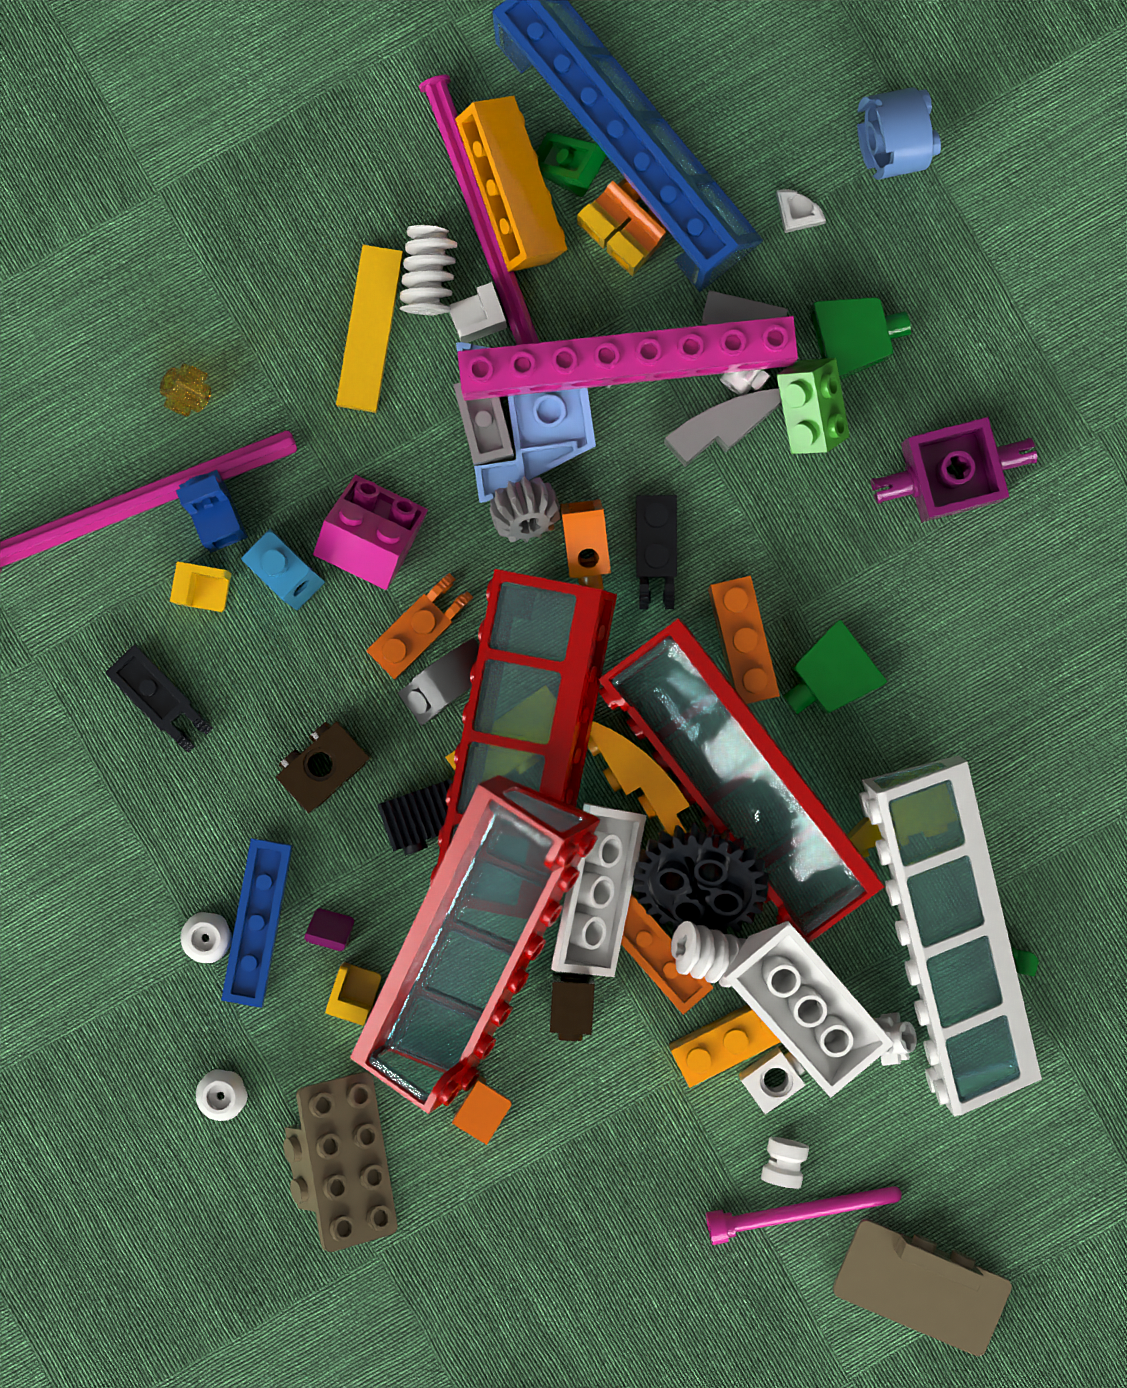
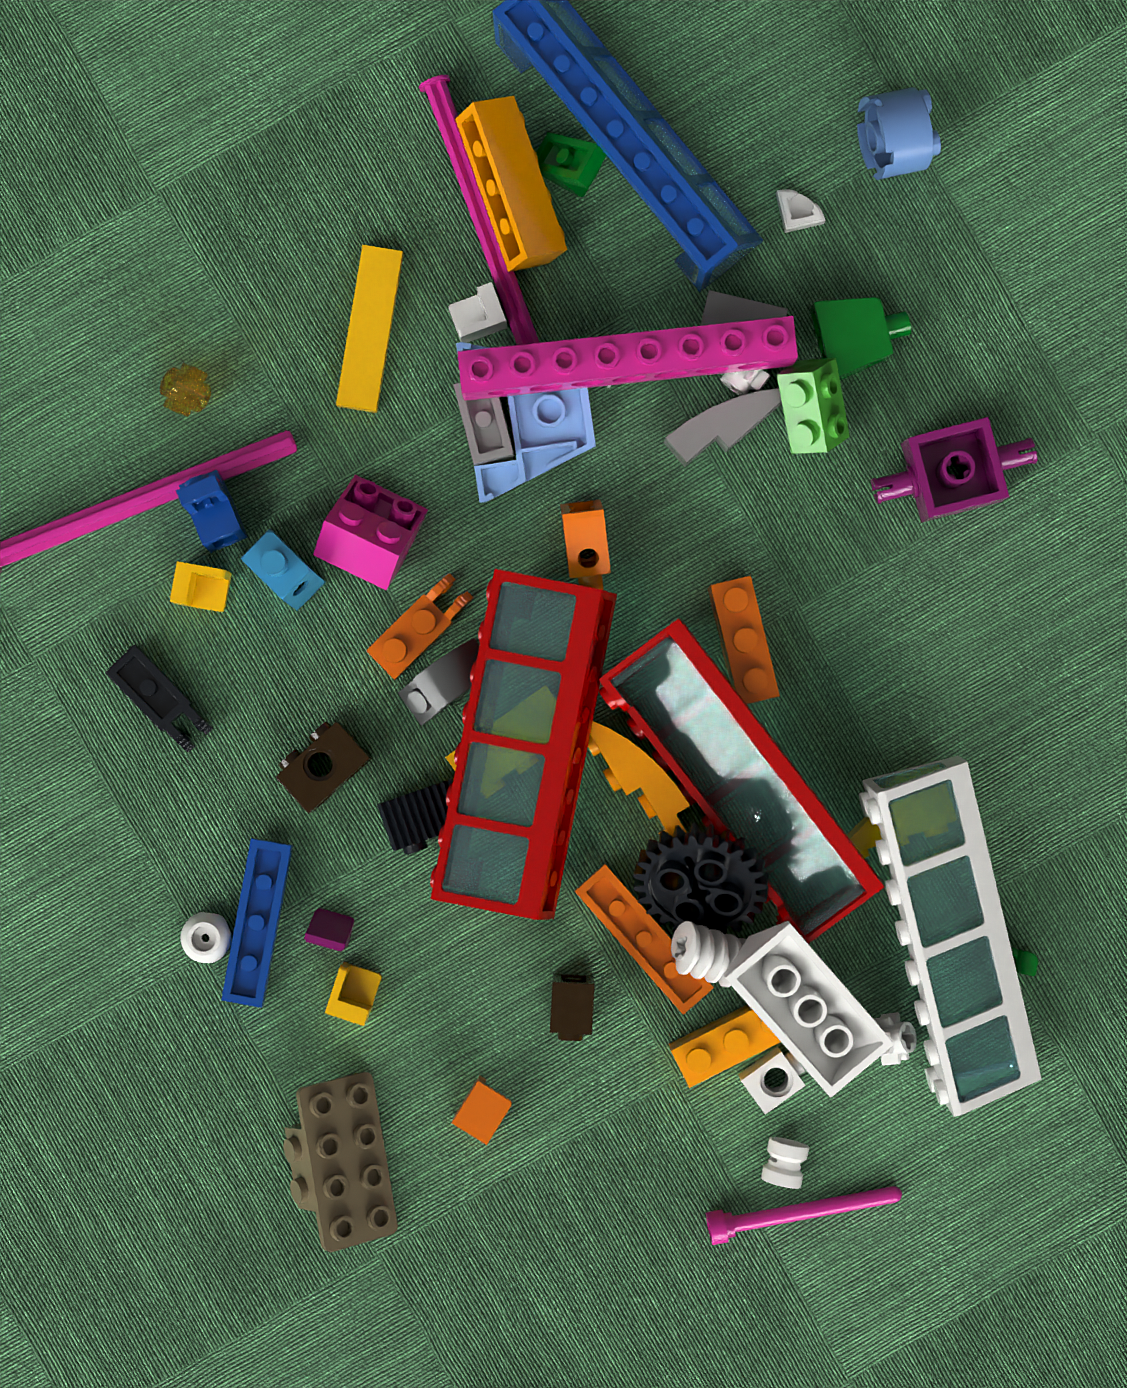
white plate [196,1069,248,1121] -> none
window [350,775,601,1114] -> none
white piece [399,225,458,316] -> none
light grey gear [490,476,561,543] -> none
white slope [551,803,647,977] -> none
hips [577,178,667,277] -> none
black hinge [636,495,677,610] -> none
green torso [782,619,888,715] -> none
dark tan bracket [832,1219,1012,1356] -> none

